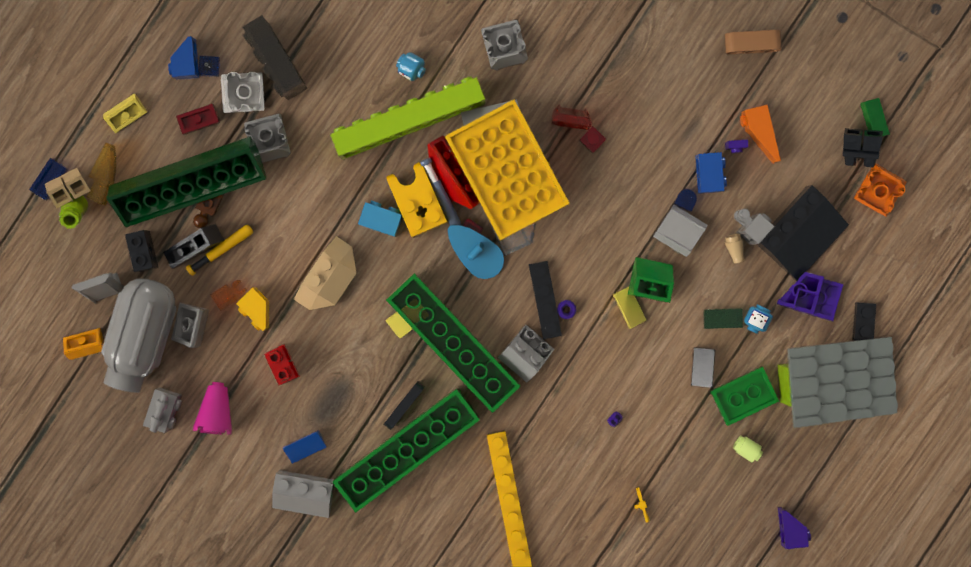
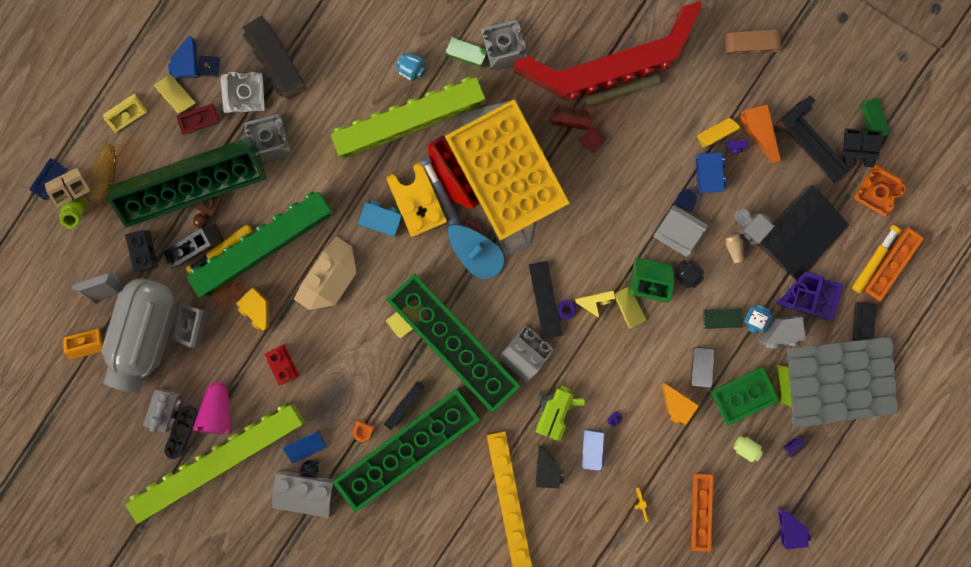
none -> lime brick [125,403,305,524]
none -> light yellow slope [154,75,196,115]
none -> black beam [164,405,198,459]
none -> green brick [187,191,335,297]
none -> black plate [300,460,319,477]
none -> orange tile [353,420,375,442]
none -> slope [445,37,487,68]
none -> red slope [513,1,702,101]
none -> lime piece [535,385,585,441]
none -> pearl dark grey slope [536,446,564,489]
none -> light yellow slope [574,291,615,318]
none -> slope [582,430,604,471]
none -> olive piece [584,73,661,107]
none -> light orange slope [662,383,699,425]
none -> black head [676,260,704,288]
none -> orange plate [691,473,713,552]
none -> yellow slope [697,118,740,148]
none -> light grey slope [758,316,806,349]
none -> black bracket [773,95,849,183]
none -> dark purple slope [783,436,806,458]
none -> yellow piece [852,225,902,294]
none -> orange plate [864,228,924,302]

